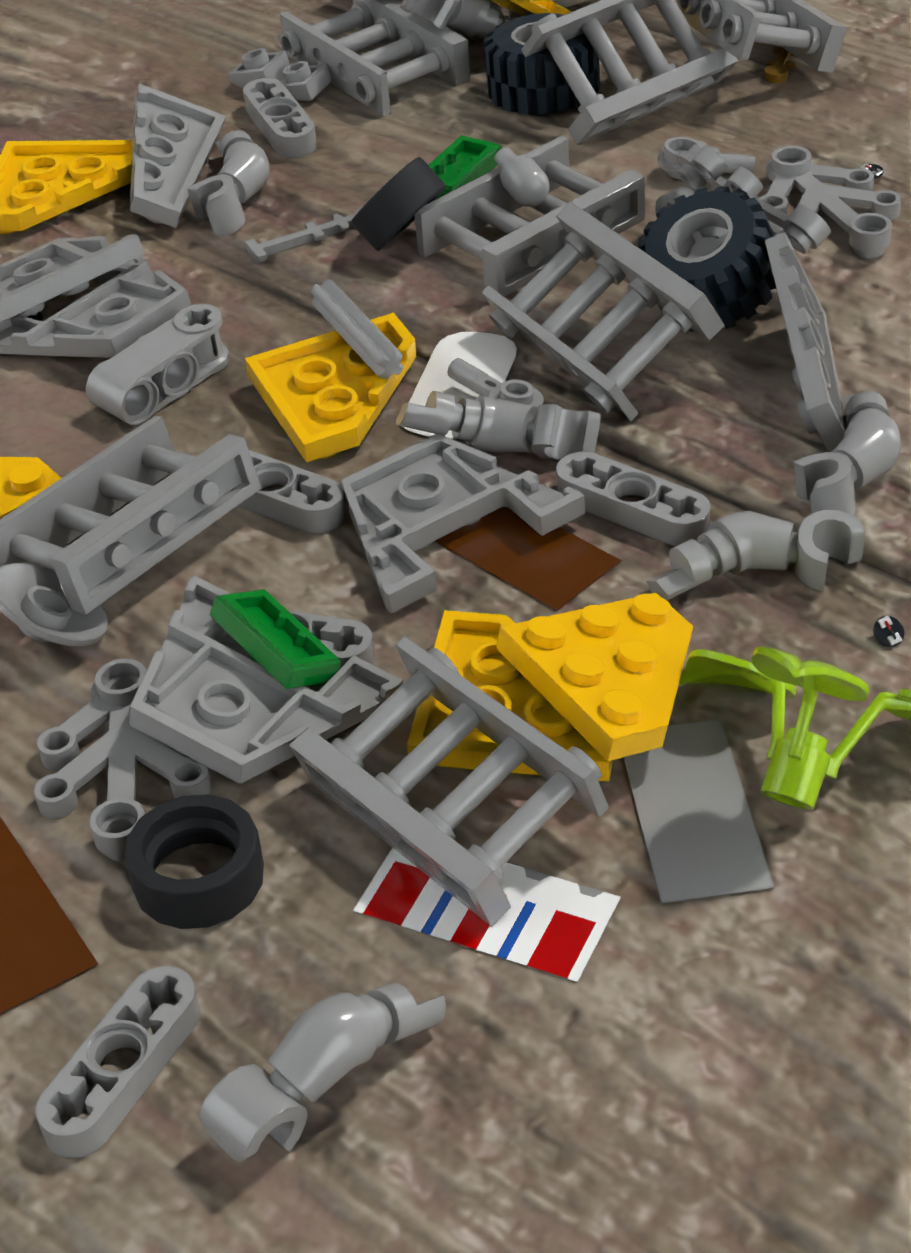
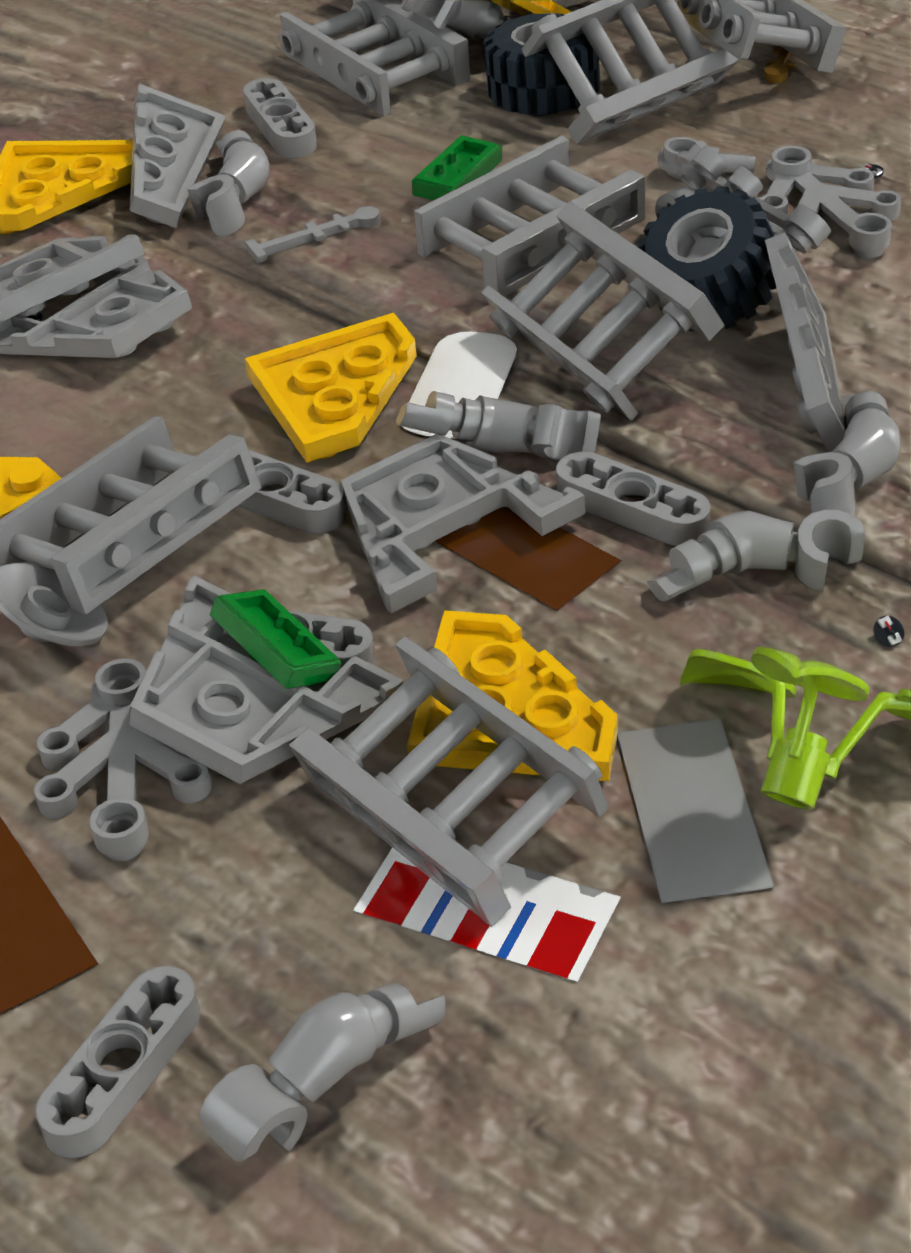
light grey piece [86,304,230,425] -> none
black tyre [124,794,264,929] -> none
light grey slope [228,48,333,101] -> none
light grey axle [310,280,404,379] -> none
black tyre [351,157,446,251] -> none
light grey plate [447,358,544,408] -> none
light grey cylinder [494,147,550,207] -> none
yellow plate [496,593,693,762] -> none

